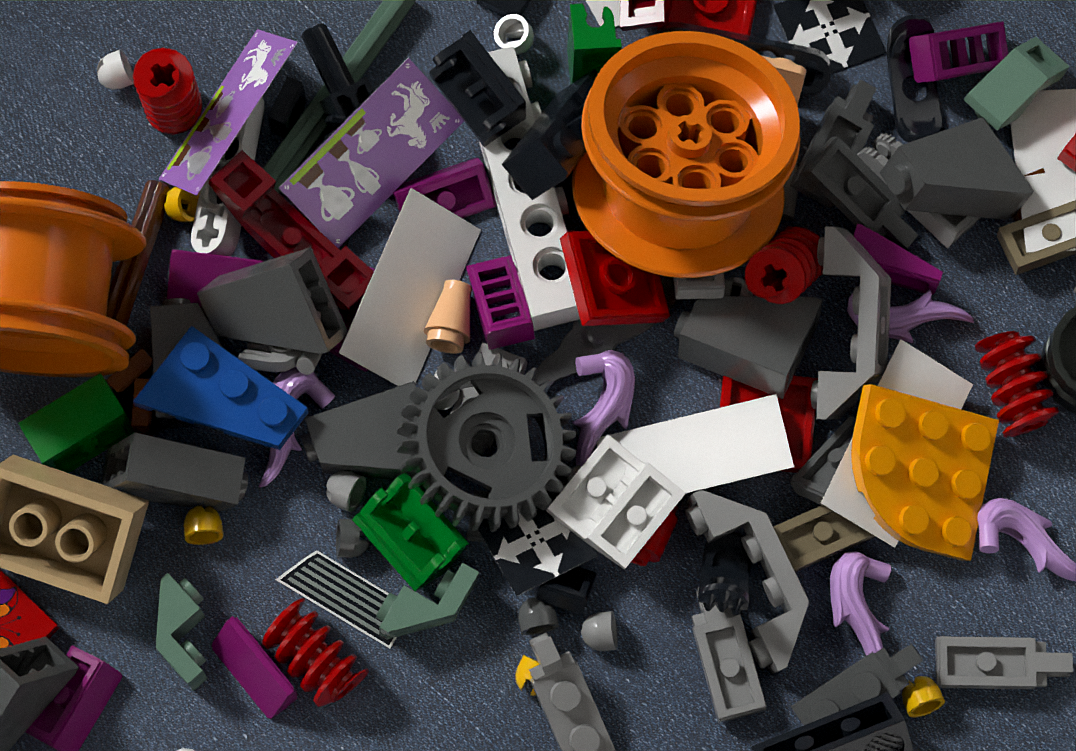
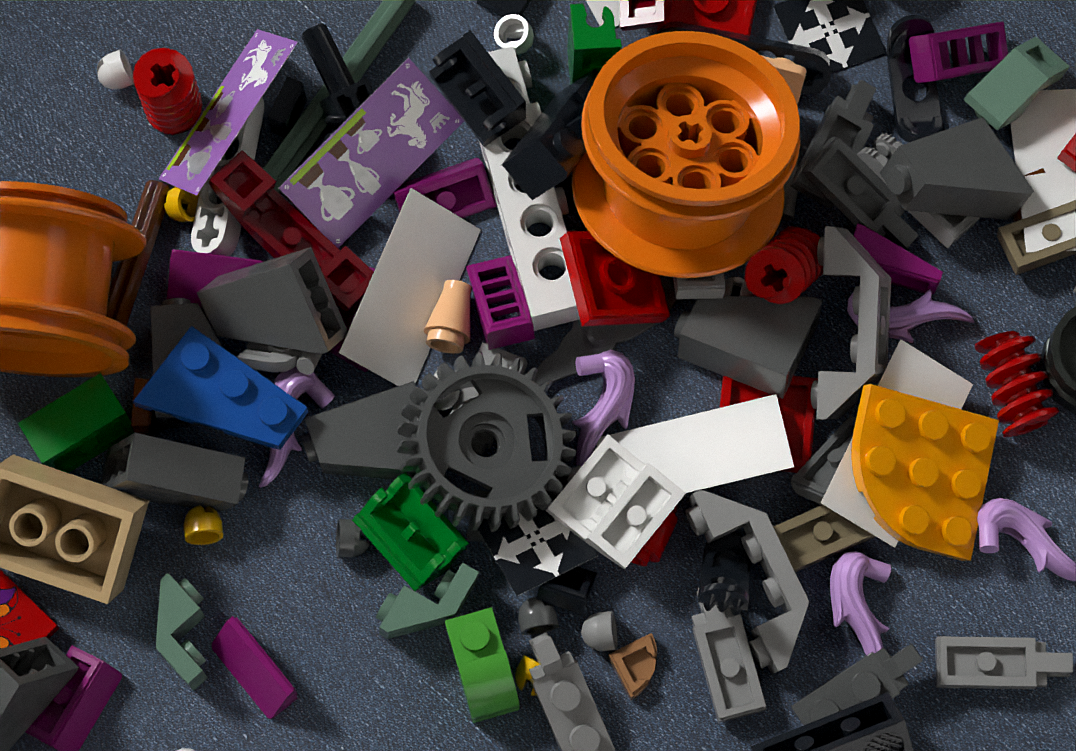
reddish brown tile [105,348,153,393] -> none
red piece [262,598,369,707] -> none
sticker [275,550,397,649] -> none
light grey hinge [326,470,366,512] -> none
yellow hinge [902,676,945,718] -> none
none -> bright green brick [445,607,520,723]
none -> medium nougat tile [608,633,657,700]

